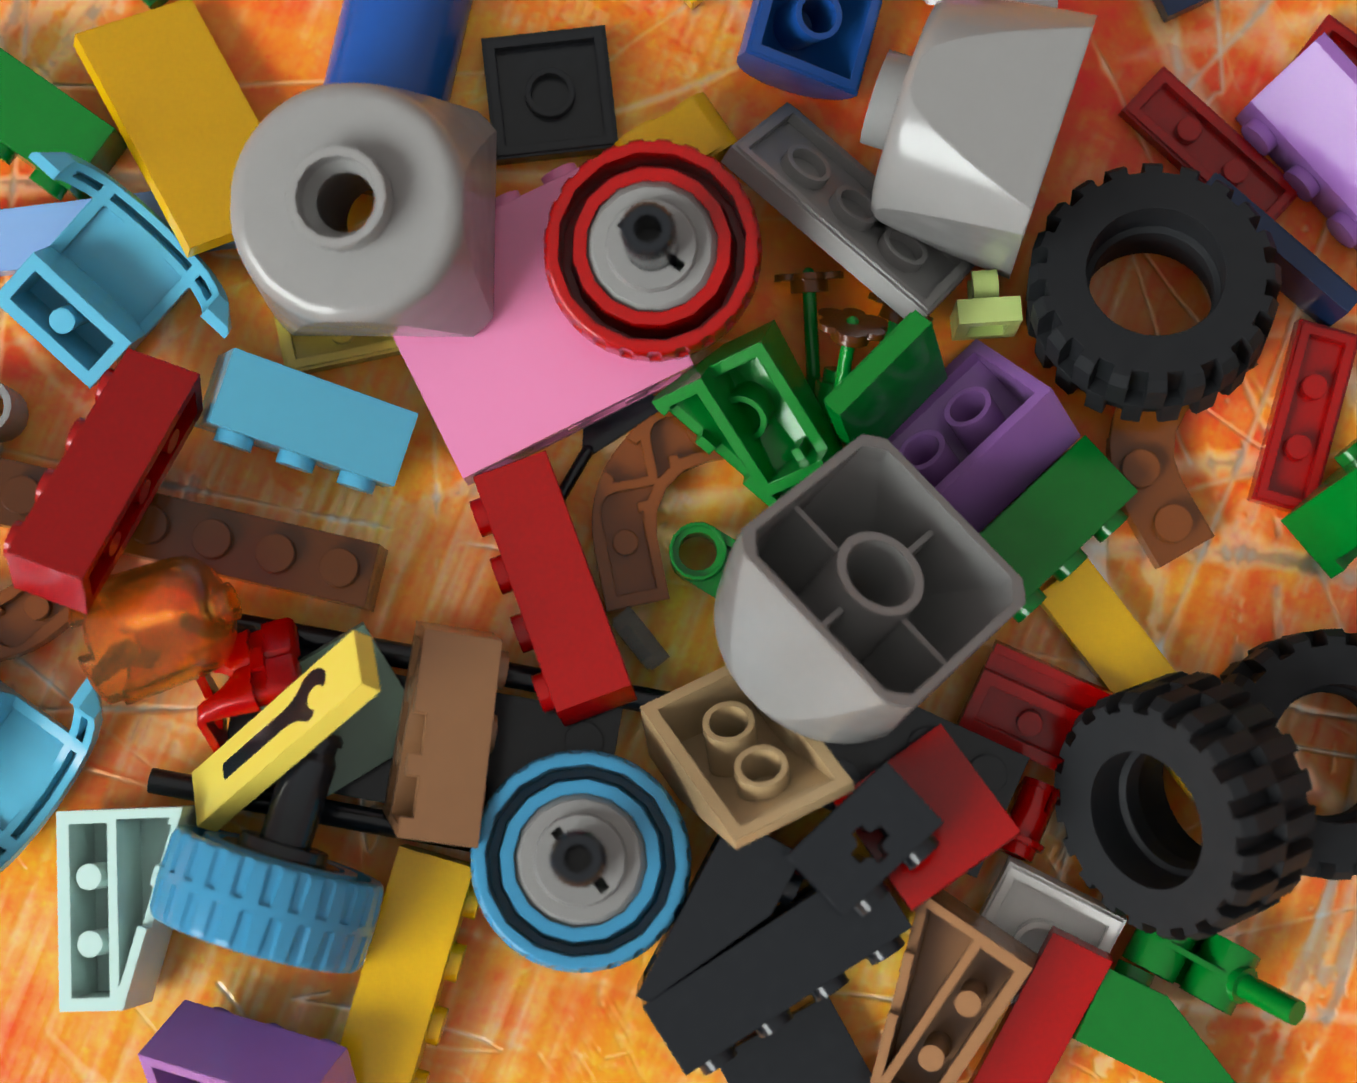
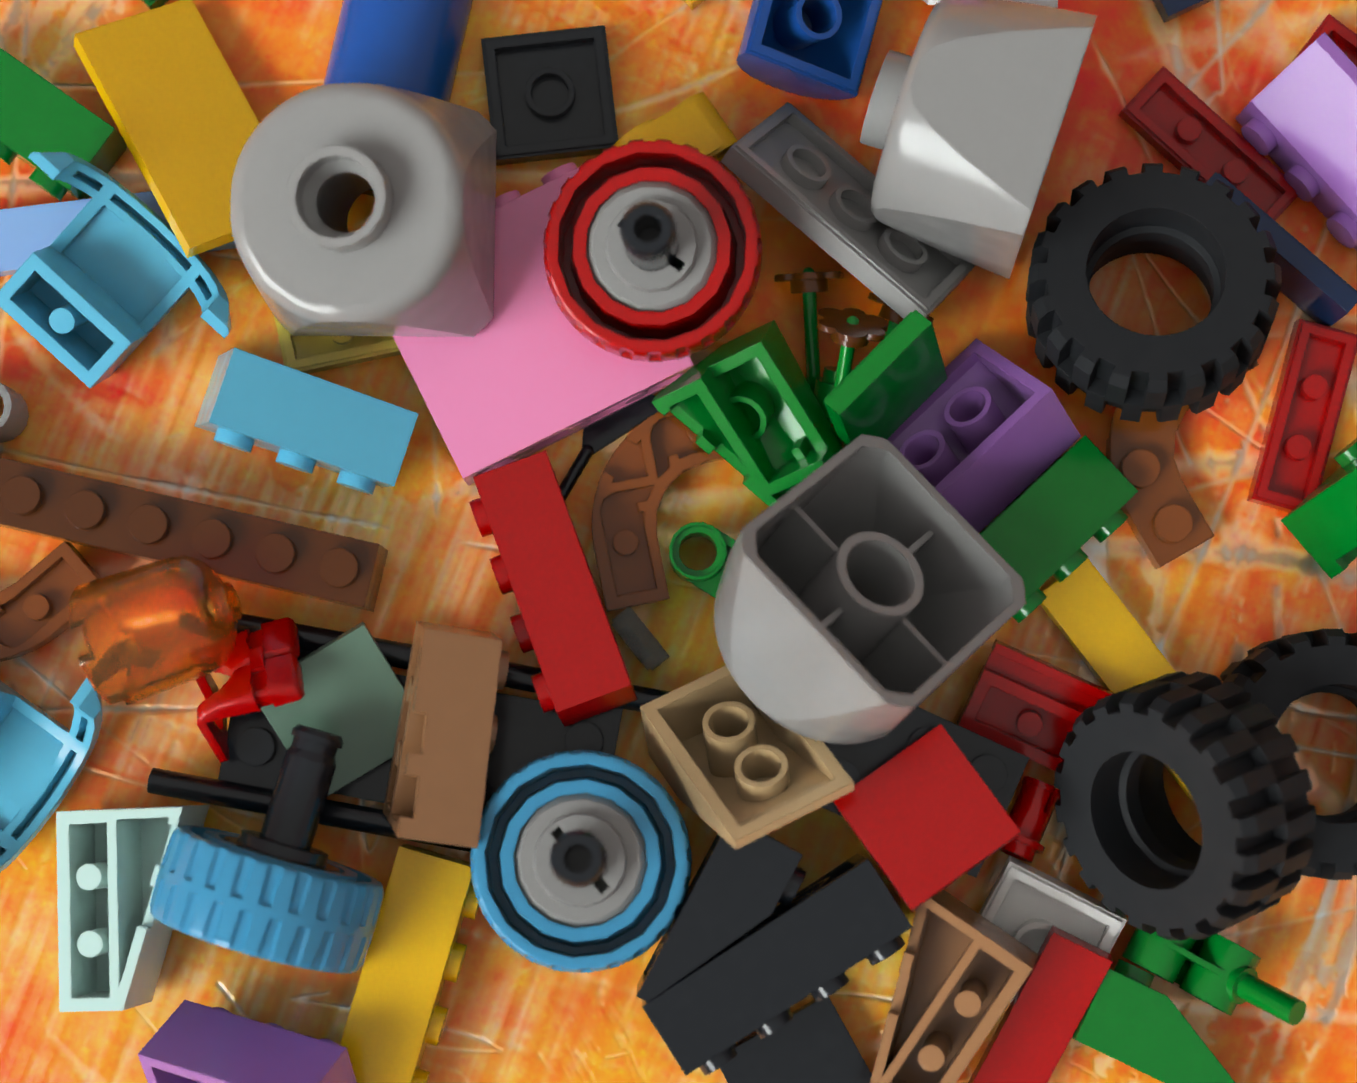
red brick [3,348,203,615] -> none
light yellow tile [192,630,381,831] -> none
black brick [784,762,944,918] -> none
yellowish green tile [950,269,1023,341] -> none

